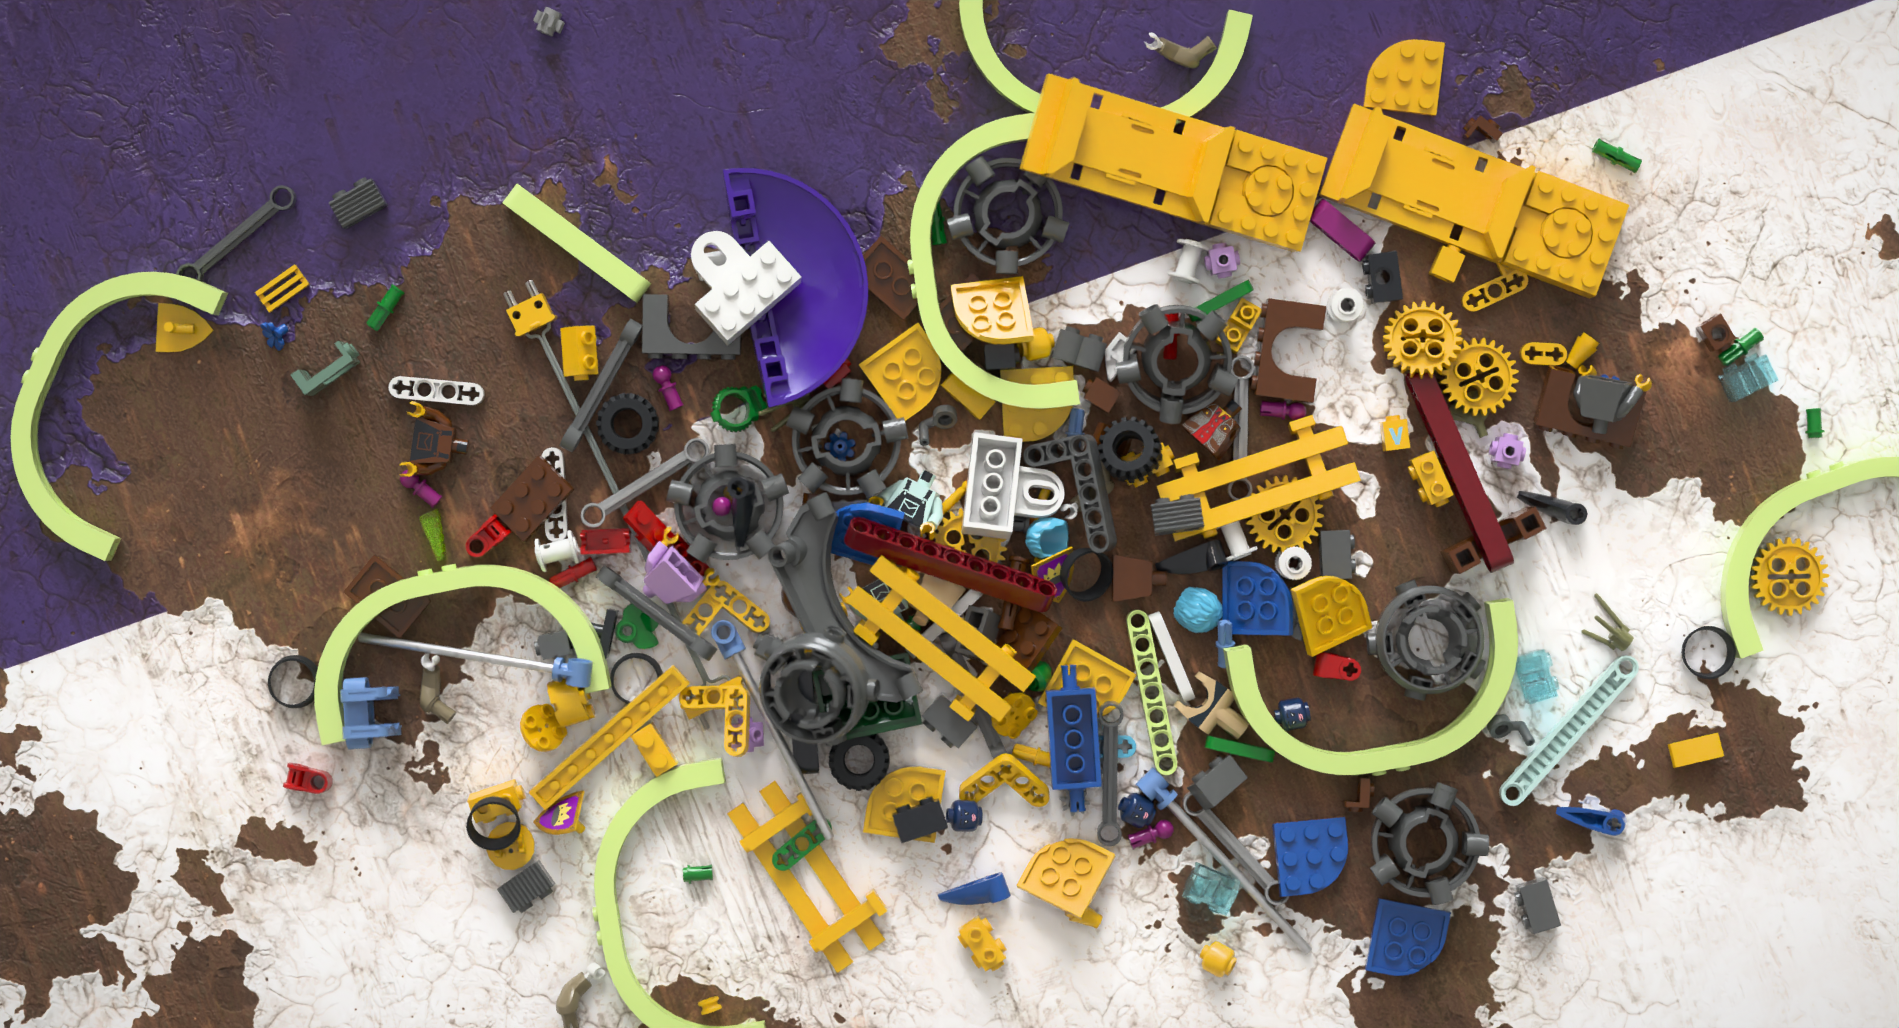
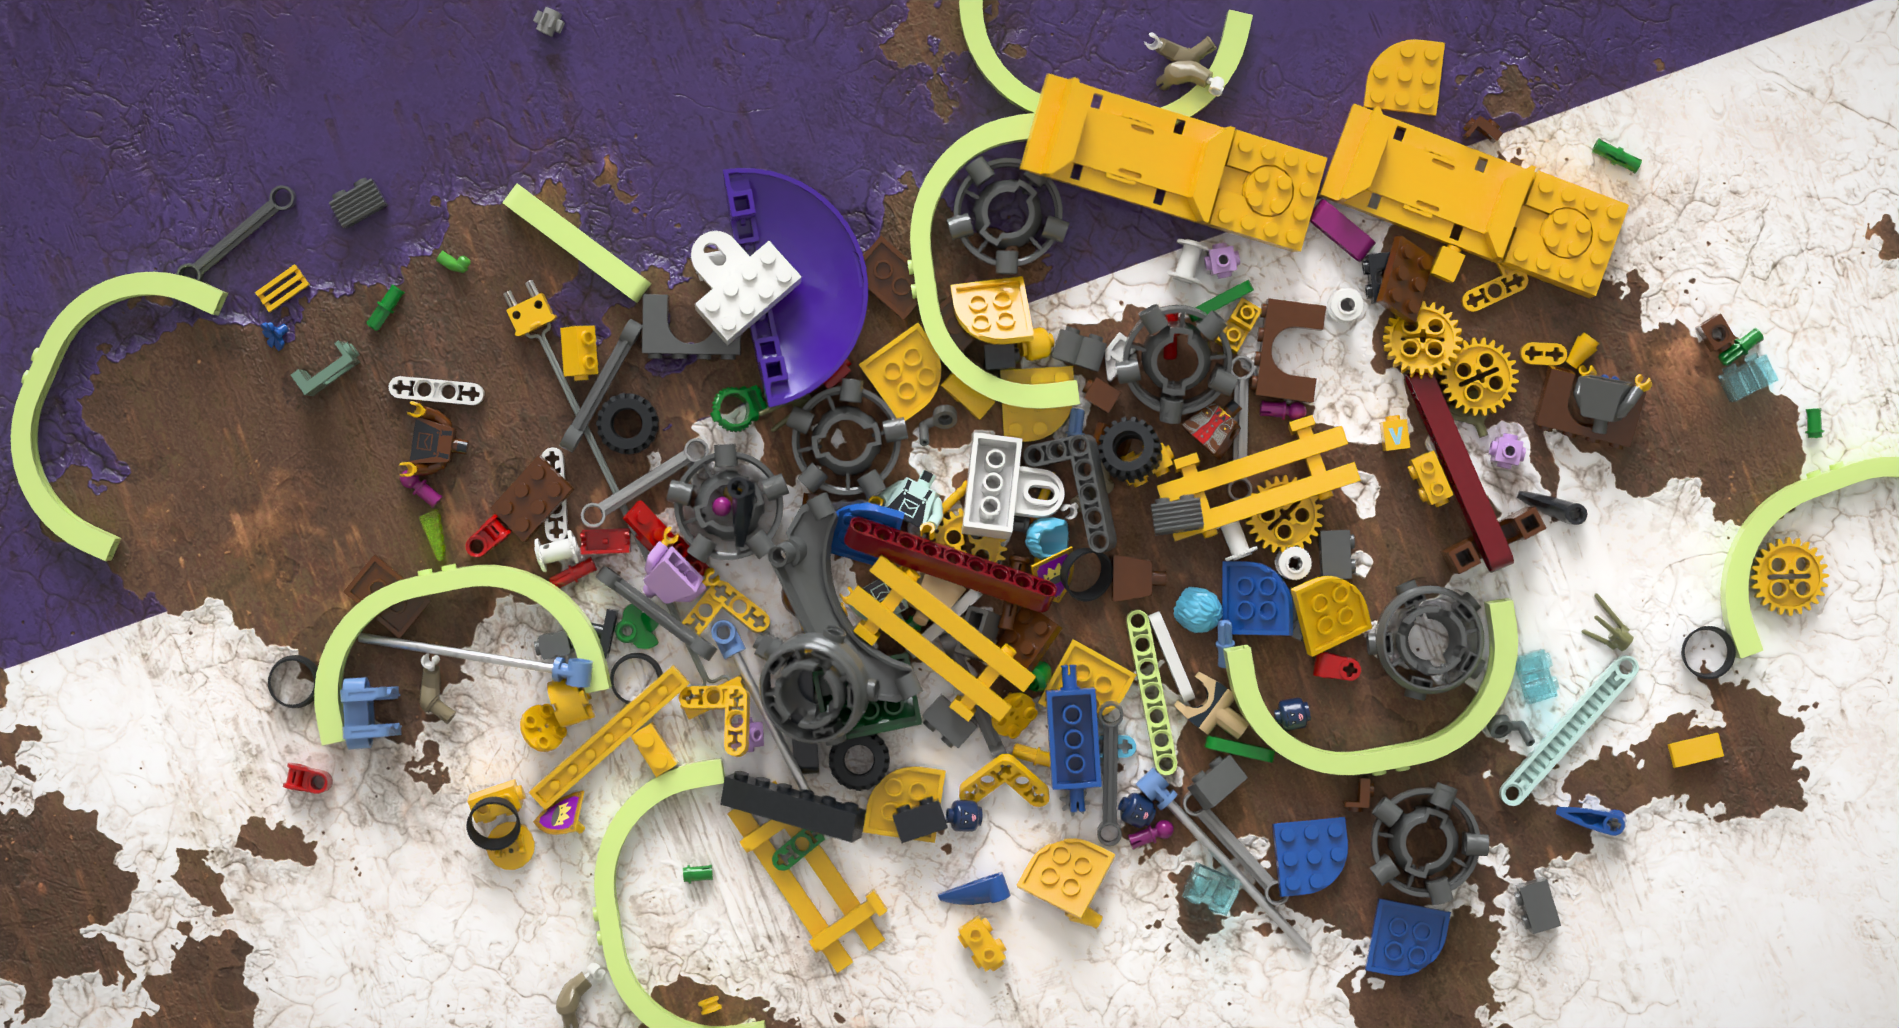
yellow shield [156,303,214,352] -> none
dark grey brick [497,860,555,913] -> none
magenta pin [653,365,684,411] -> none
blue plant [824,432,856,461] -> none
green pin [931,200,947,246] -> none
black piece [1155,540,1228,574] -> none
yellow head [1199,941,1237,978] -> none
none -> bright green arm [436,250,471,273]
none -> black brick [720,771,866,843]
none -> dark tan arm [1156,61,1224,97]
none -> reddish brown plate [1376,236,1434,324]

